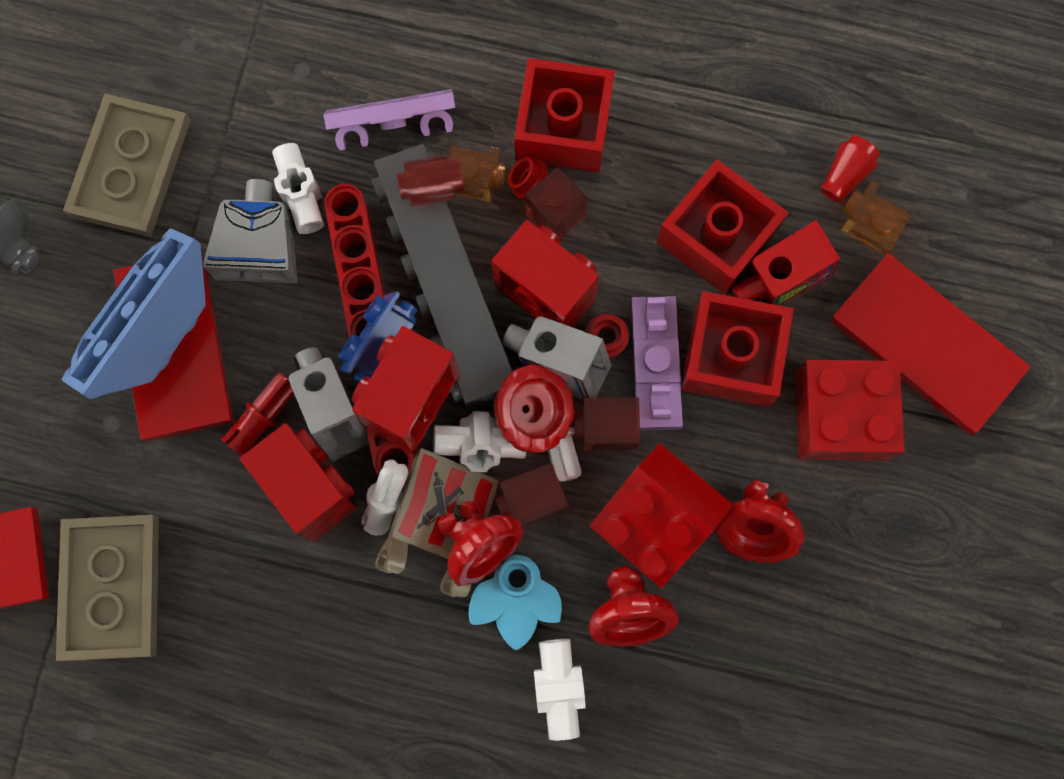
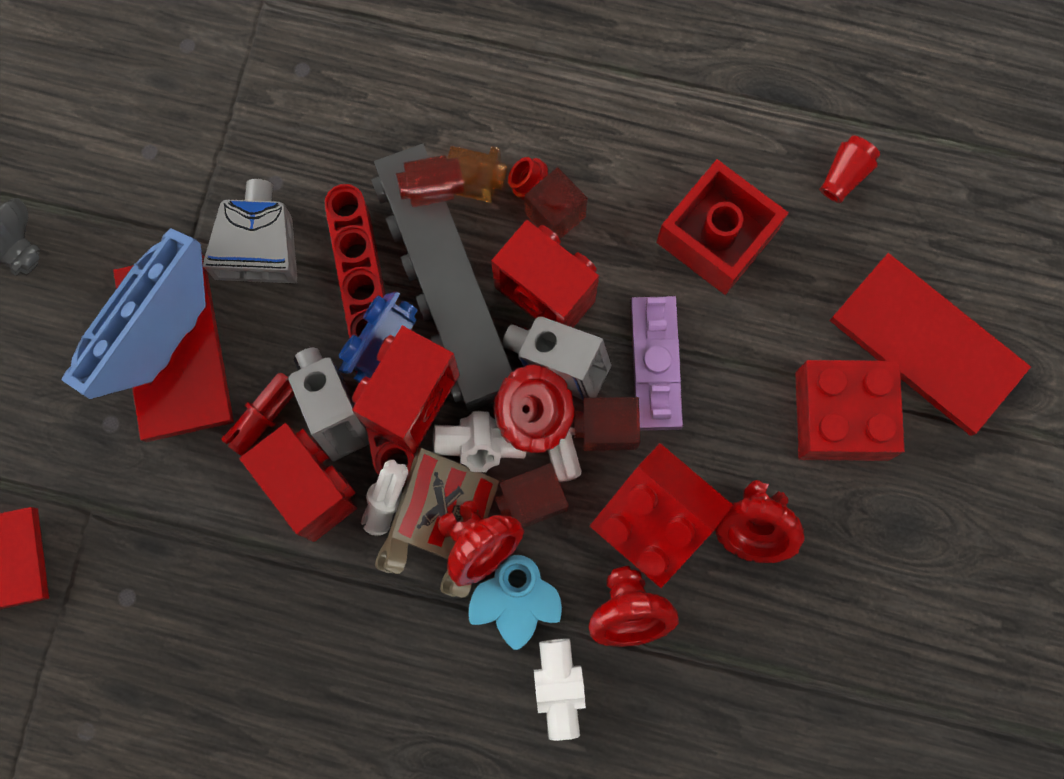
dark tan plate [56,515,159,661] -> none
dark tan plate [63,94,191,237] -> none
white axle [272,143,324,234] -> none
lavender plate [323,89,455,151] -> none
red brick [514,58,615,172] -> none
red plate [585,314,629,358] -> none
red brick [681,291,794,408] -> none
red torso [731,220,840,306] -> none
clear orange bracket [841,181,912,255] -> none

